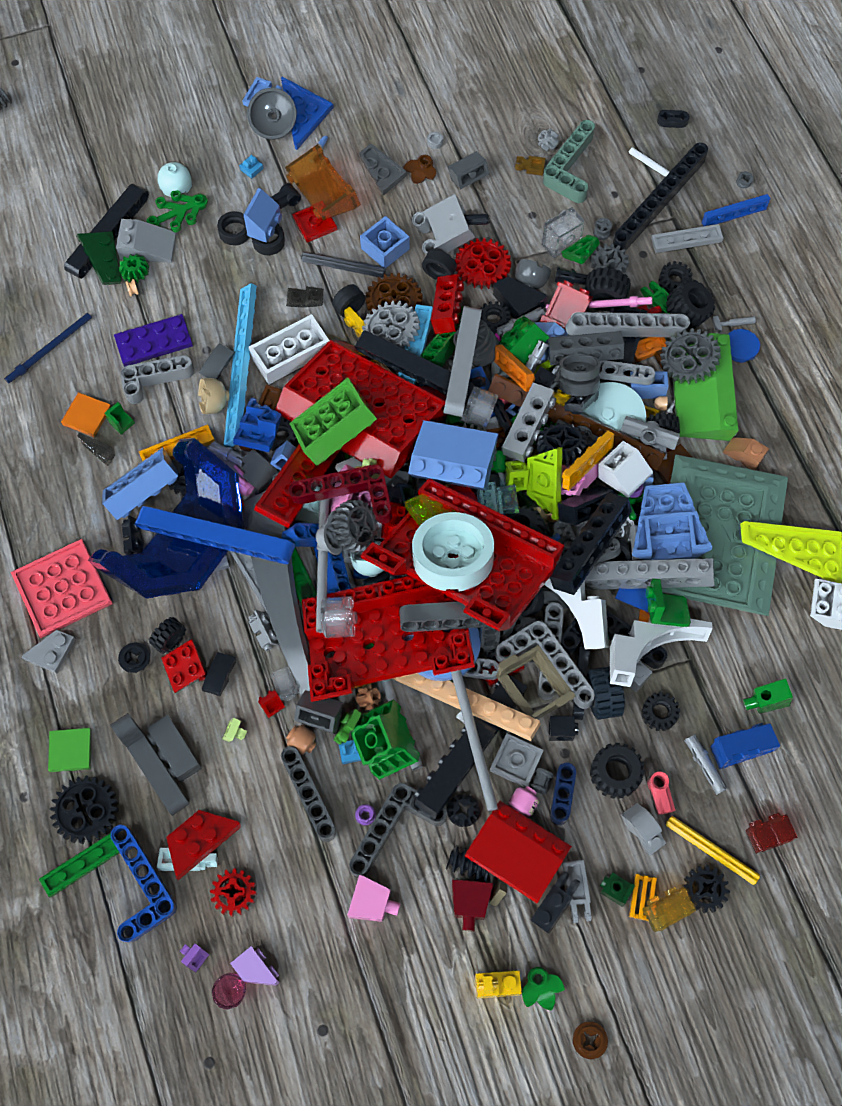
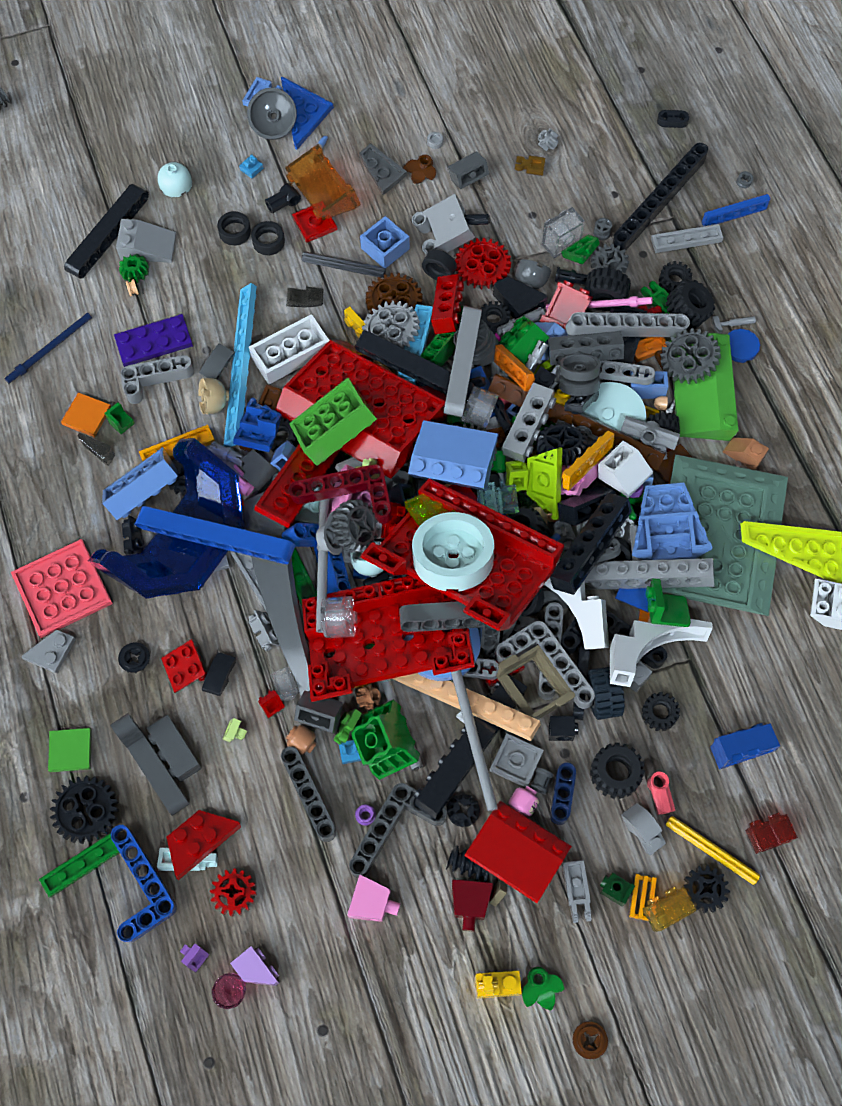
dark green wing [76,232,121,285] -> none
green plant [146,190,208,232] -> none
black tyre [149,617,186,654] -> none
medium blue slope [244,188,282,243] -> none
black tyre [332,284,366,317] -> none
black hinge [531,871,580,933] -> none
sand green beam [543,120,595,203] -> none
white bar [629,147,670,177] -> none
light grey pin [684,734,728,795] -> none
green torso [743,678,793,714] -> none

